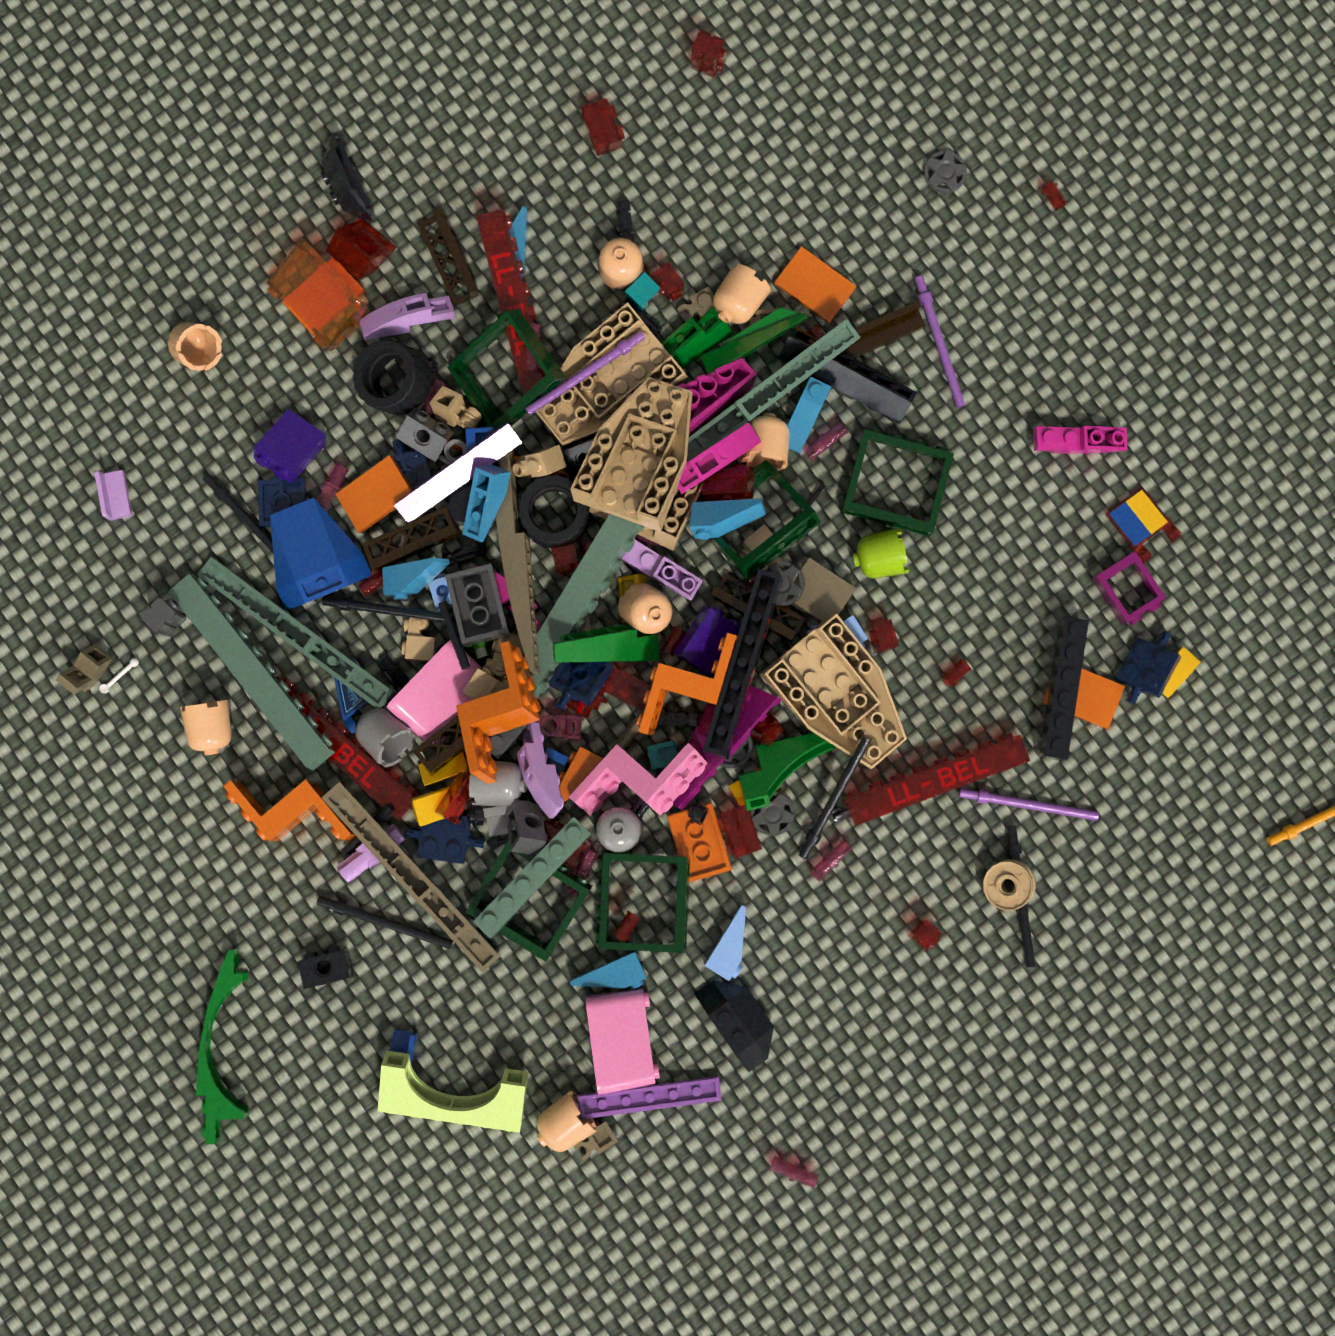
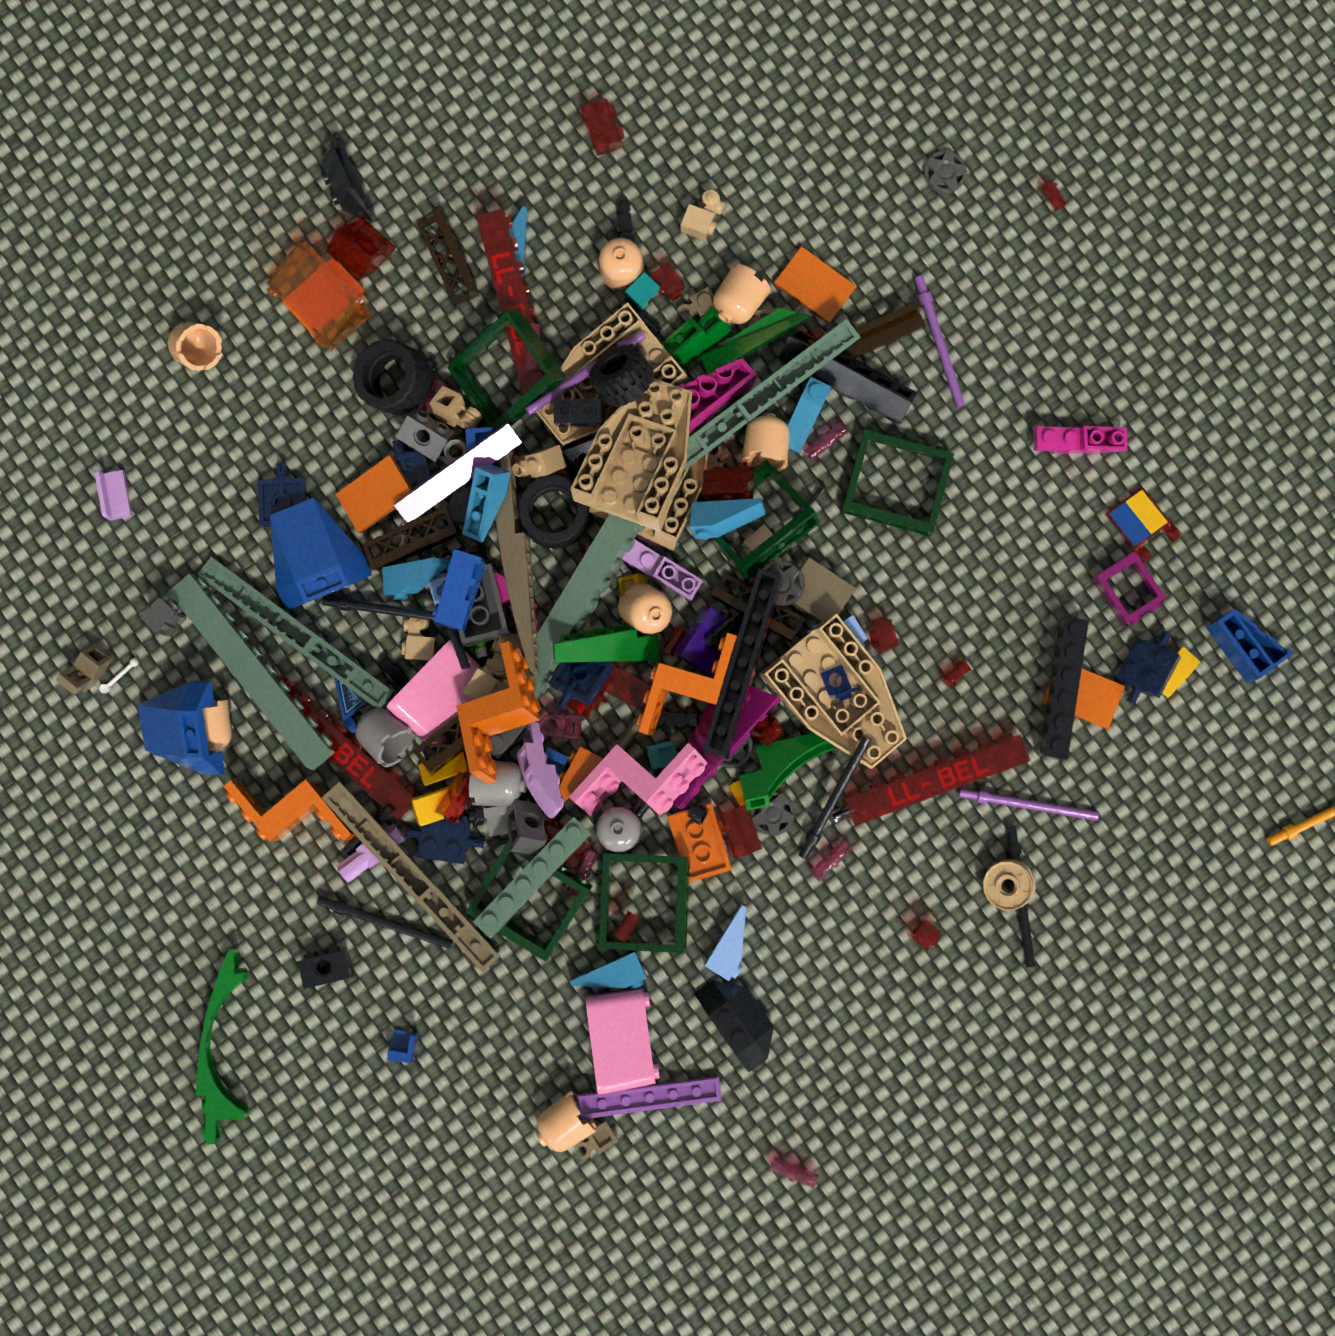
black bar [203,473,273,553] -> none
dark purple brick [254,409,326,484] -> none
clear pink axle [317,463,349,509] -> none
clear red pin [358,569,383,597] -> none
lavender slope [359,293,455,340] -> none
yellowish green arch [378,1051,529,1133] -> none
clear red brick [551,544,579,575] -> none
dark pink slope [677,422,761,494] -> none
clear red brick [691,30,727,78] -> none
lime cylinder [853,527,909,579] -> none
none -> blue wedge [138,681,225,775]
none -> blue wedge [432,549,486,632]
none -> black brick [554,399,605,428]
none -> black tyre [589,344,654,407]
none -> tan brick [681,190,725,241]
none -> black axle [705,611,744,649]
none -> clear blue bracket [821,665,858,701]
none -> blue wedge [1206,609,1294,684]

